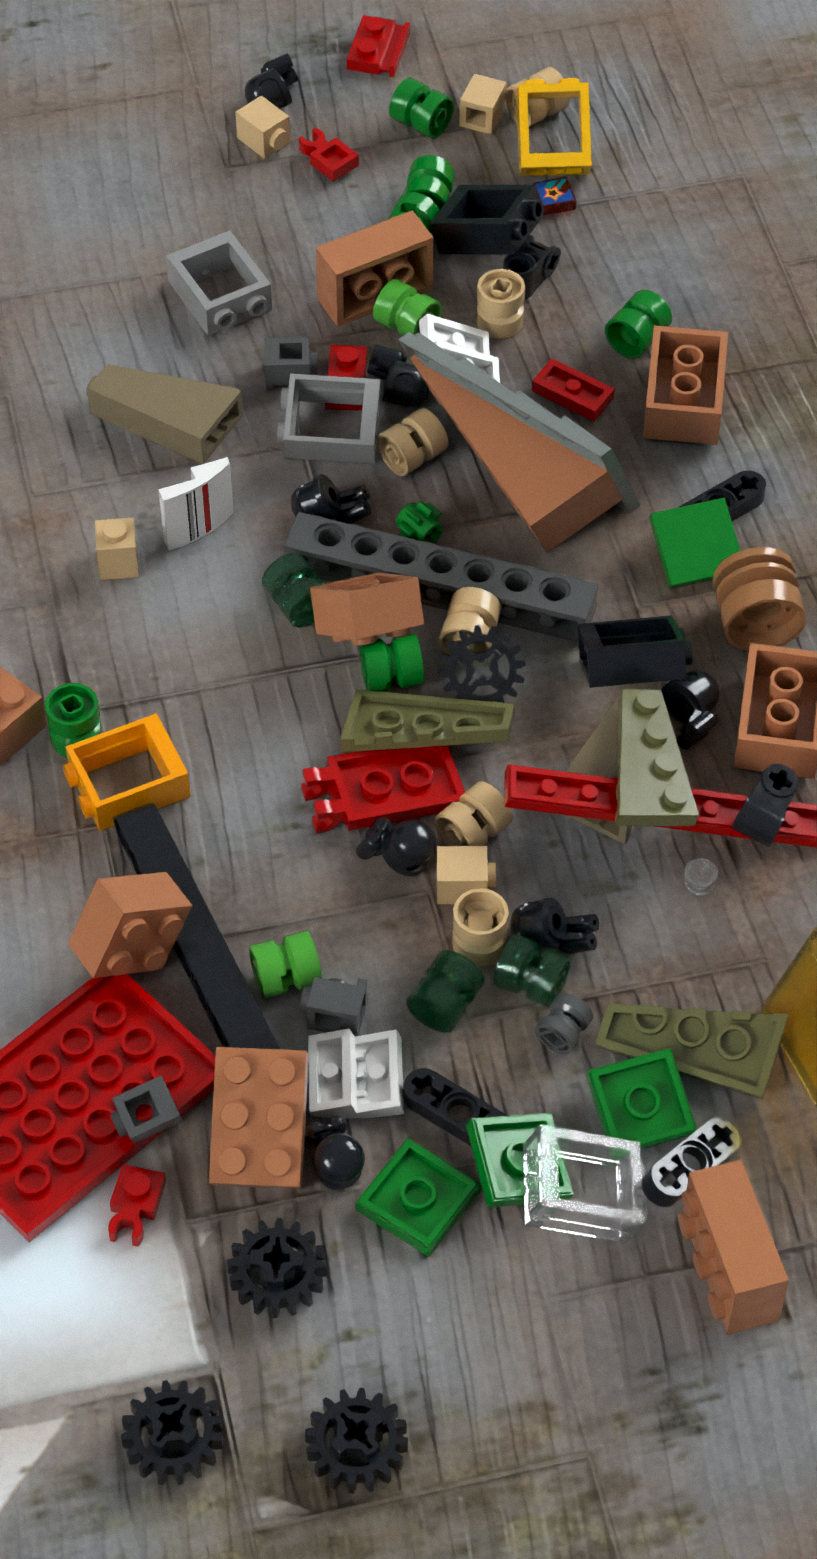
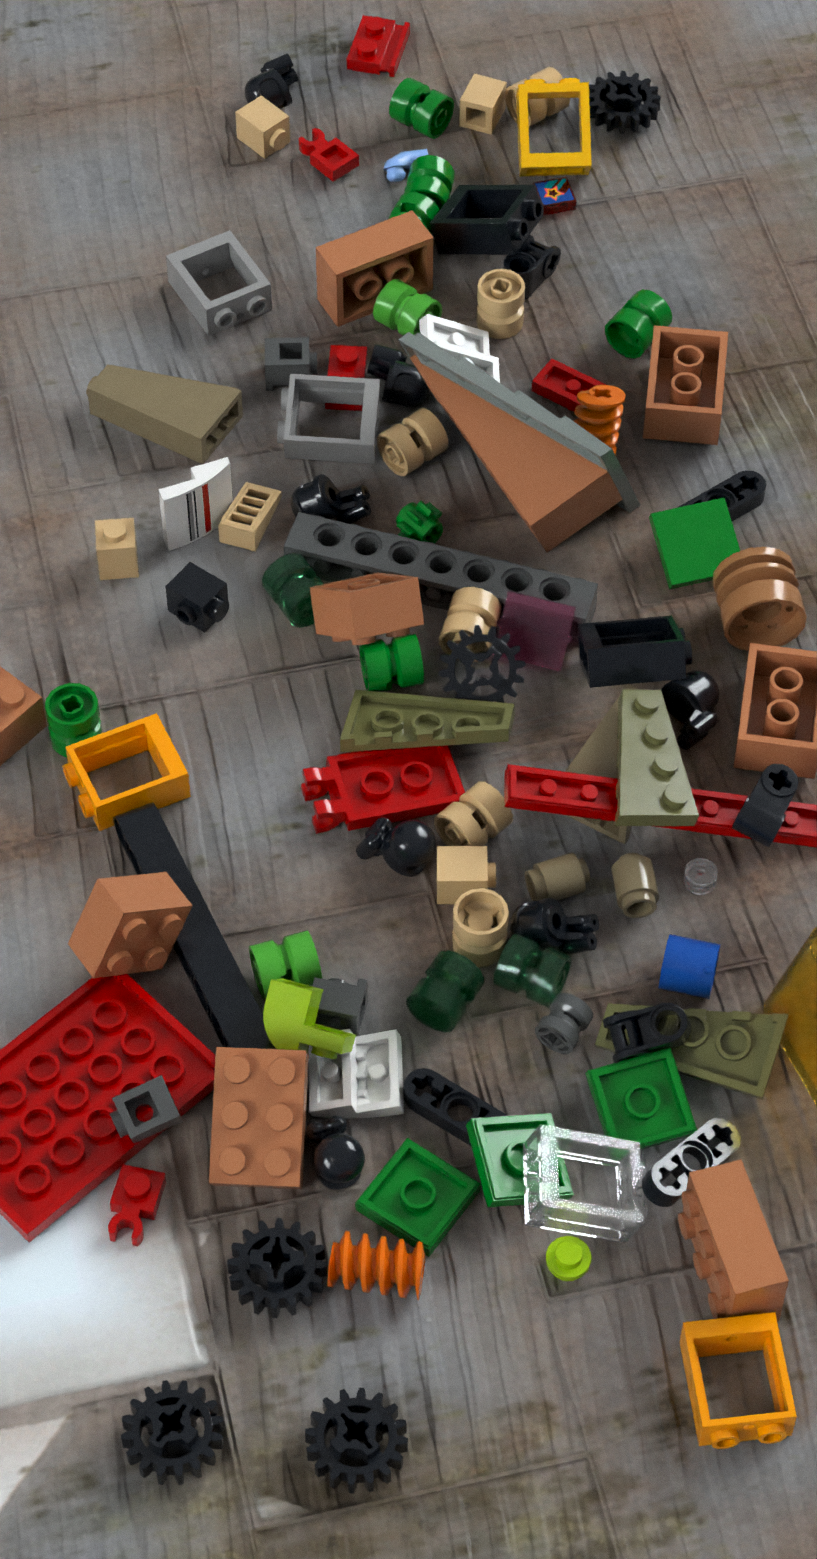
none -> black brick [165,562,229,633]
none -> tan slope [218,482,282,552]
none -> lime brick [263,978,356,1059]
none -> orange piece [327,1231,425,1300]
none -> light blue arm [384,149,428,182]
none -> clear pink piece [494,591,576,671]
none -> dark tan brick [525,852,590,901]
none -> lime plate [546,1236,591,1281]
none -> orange piece [574,385,626,455]
none -> black gear [589,71,661,134]
none -> black piece [603,1003,691,1063]
none -> dark tan brick [611,853,659,918]
none -> blue piece [658,934,721,999]
none -> light orange window [679,1312,797,1449]

